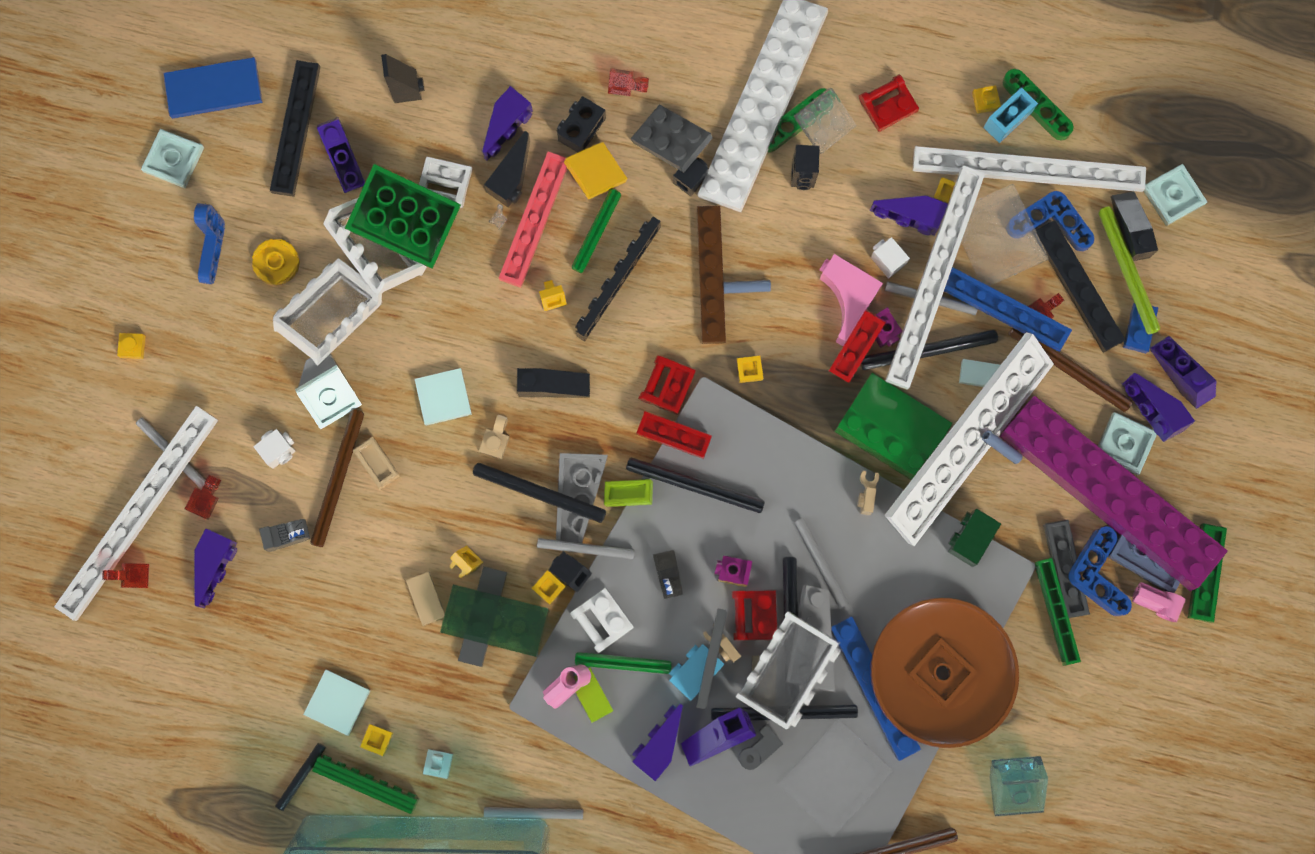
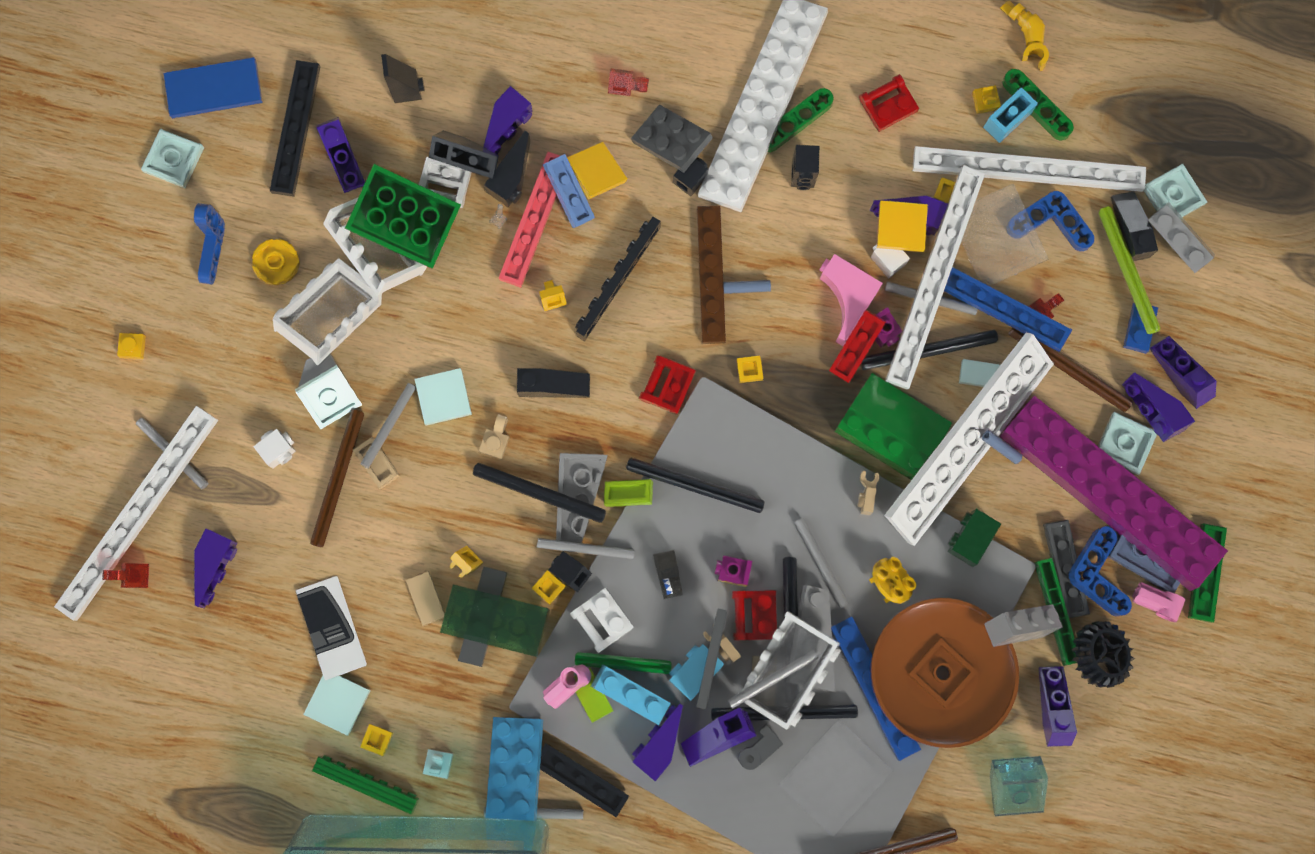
clear red plate [185,475,222,520] -> none
dark grey leg [259,519,310,552] -> none
black bar [275,742,326,811] -> none
black brick [556,96,606,153] -> none
green axle [572,189,621,273] -> none
red plate [636,411,712,459] -> none
clear plate [794,88,857,154] -> none
black plate [1033,220,1126,353] -> none
none -> sticker [296,576,367,680]
none -> light grey bar [360,383,416,469]
none -> black slope [428,130,499,179]
none -> dark azure plate [485,717,543,821]
none -> black plate [540,743,629,818]
none -> medium blue plate [543,154,595,228]
none -> medium azure brick [591,665,671,725]
none -> light grey bar [728,649,819,709]
none -> yellow plate [869,557,916,604]
none -> yellow tile [877,200,928,252]
none -> light grey brick [984,604,1062,647]
none -> yellow piece [1000,0,1049,71]
none -> slope [1039,666,1077,747]
none -> black gear [1071,621,1135,688]
none -> light grey brick [1148,202,1215,273]

